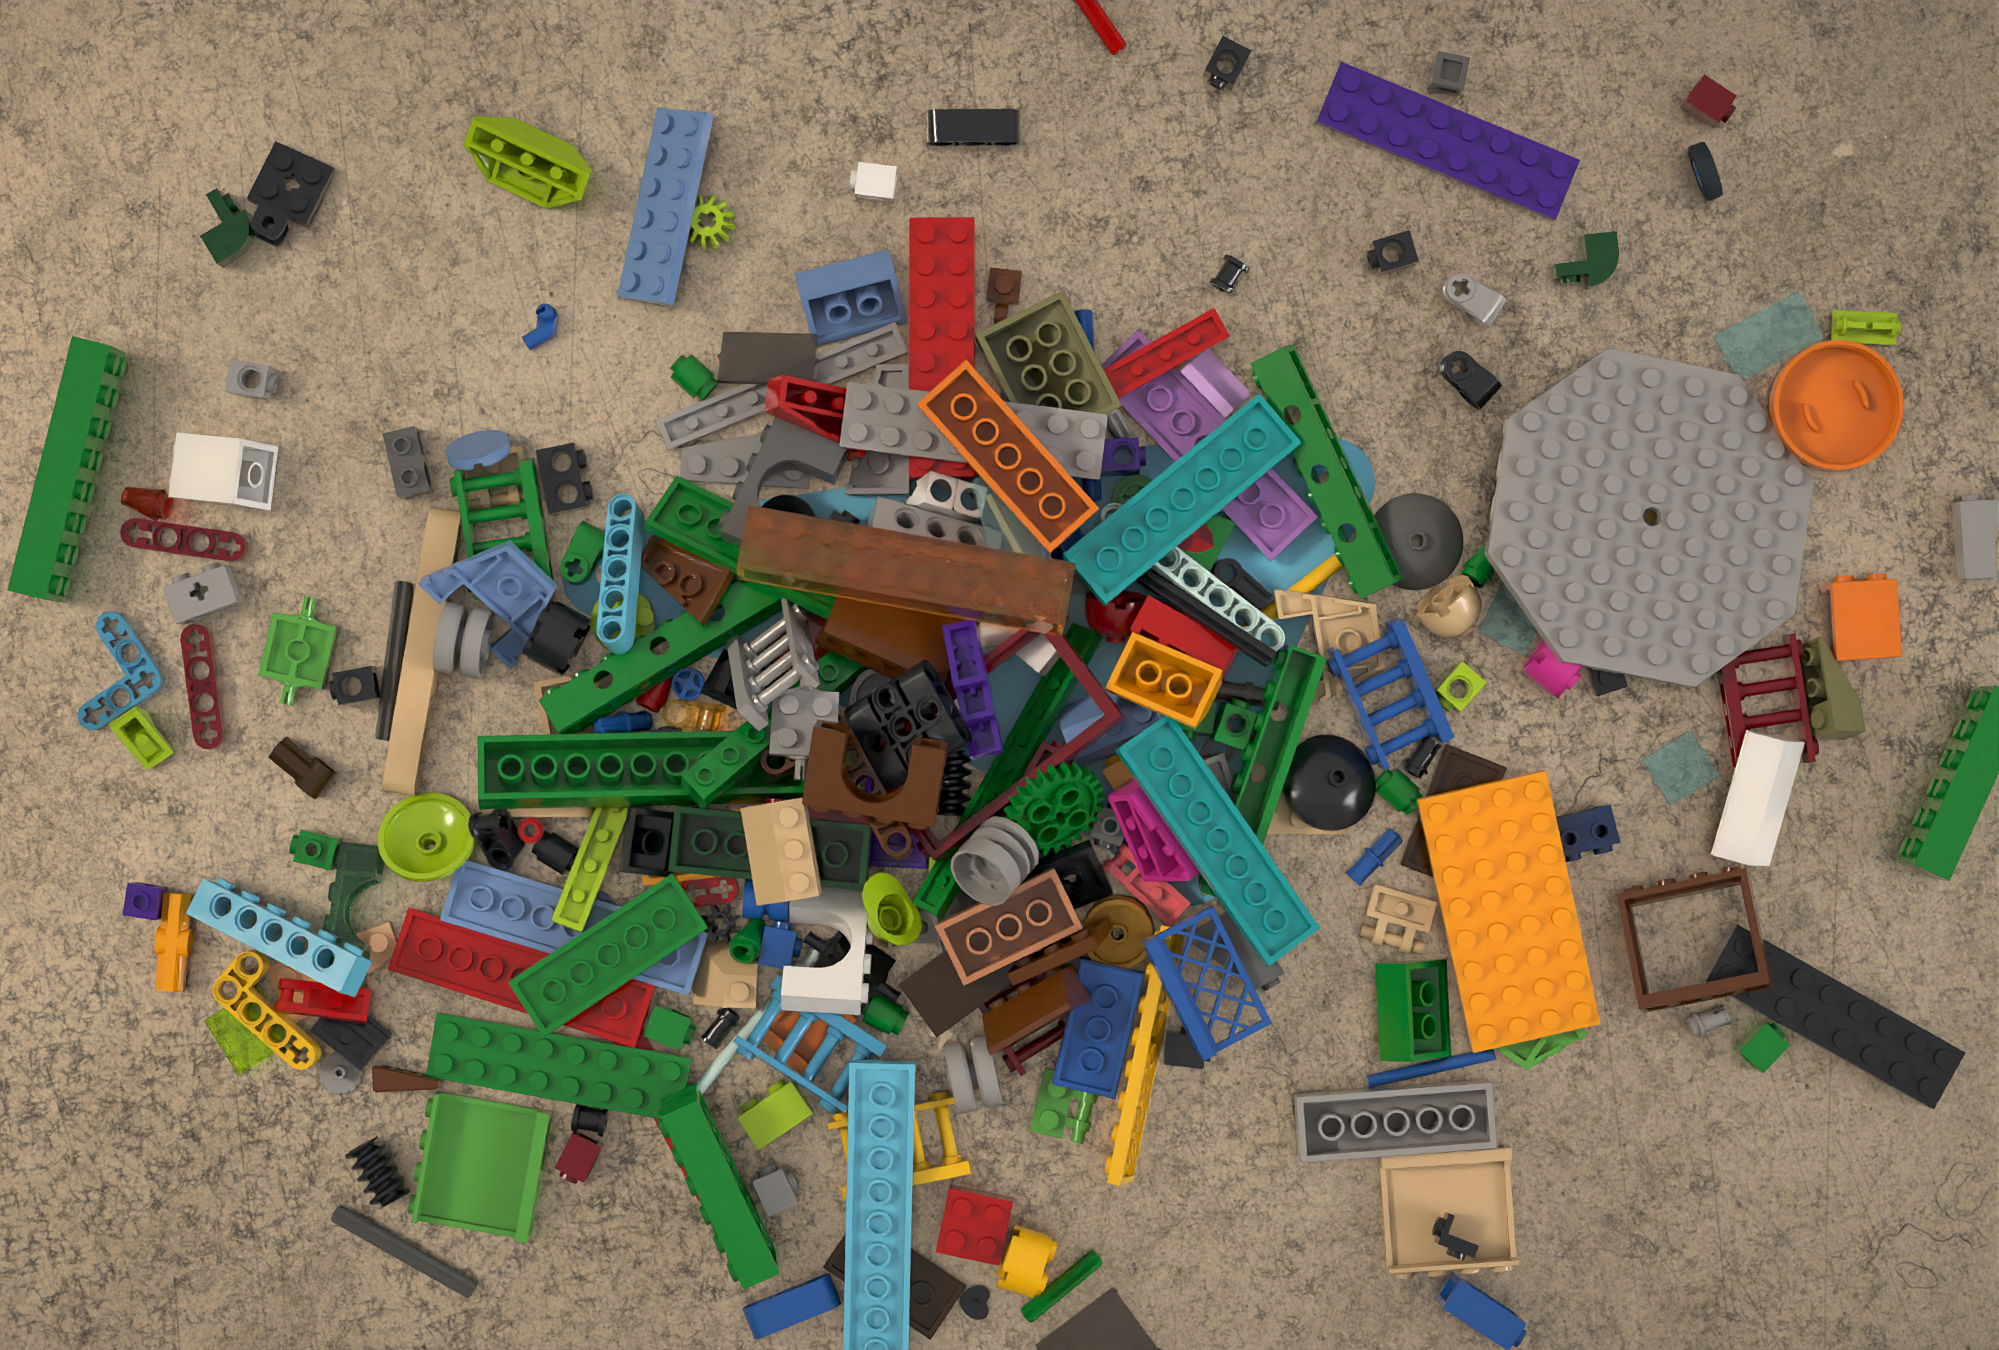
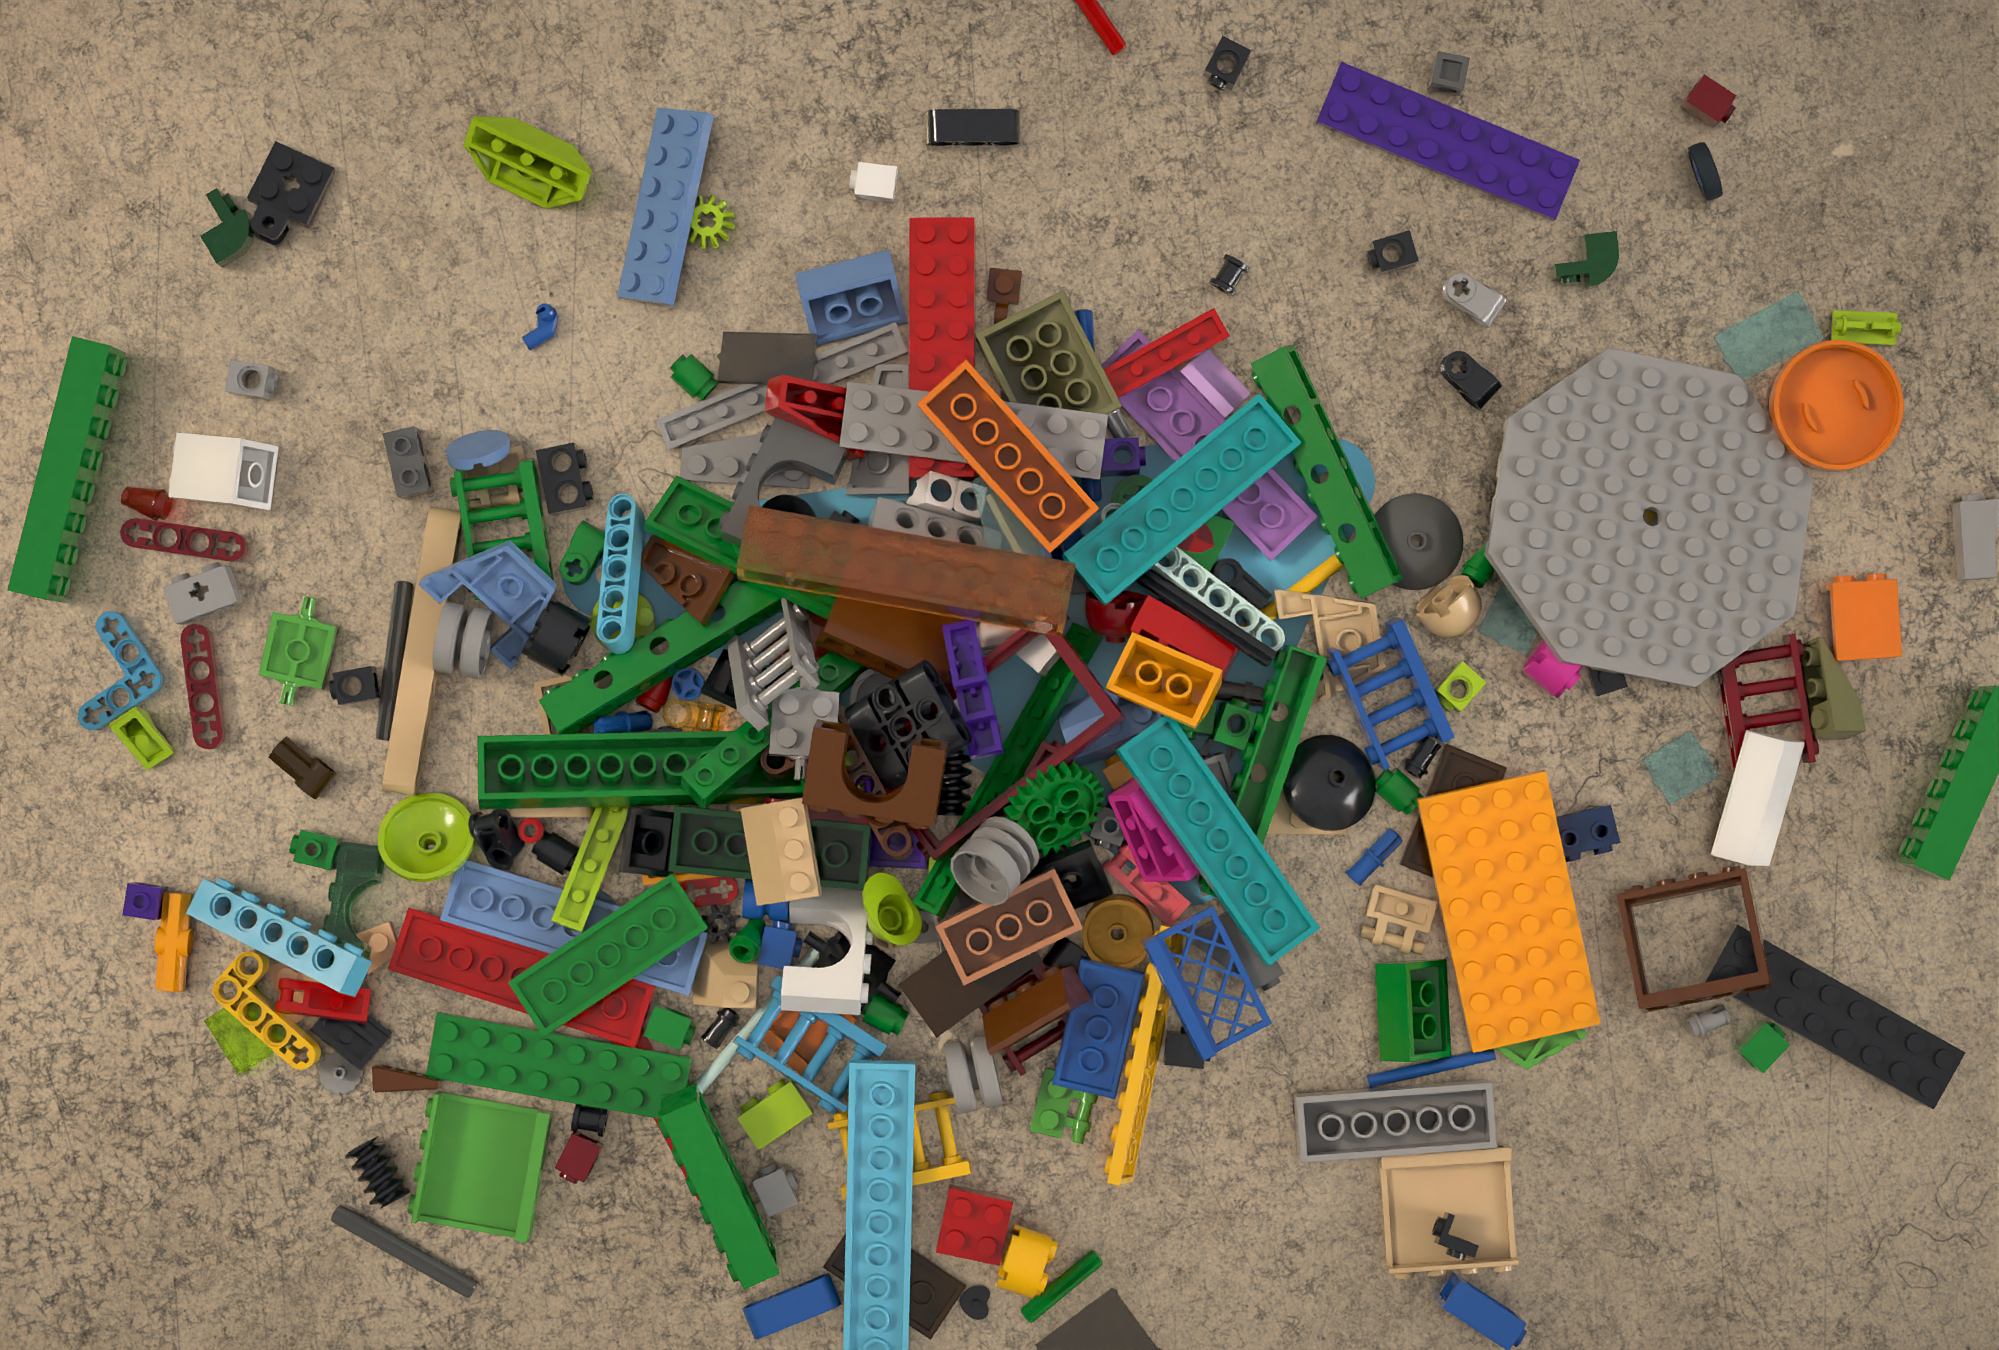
reddish brown wing [1007,916,1113,986] -> none

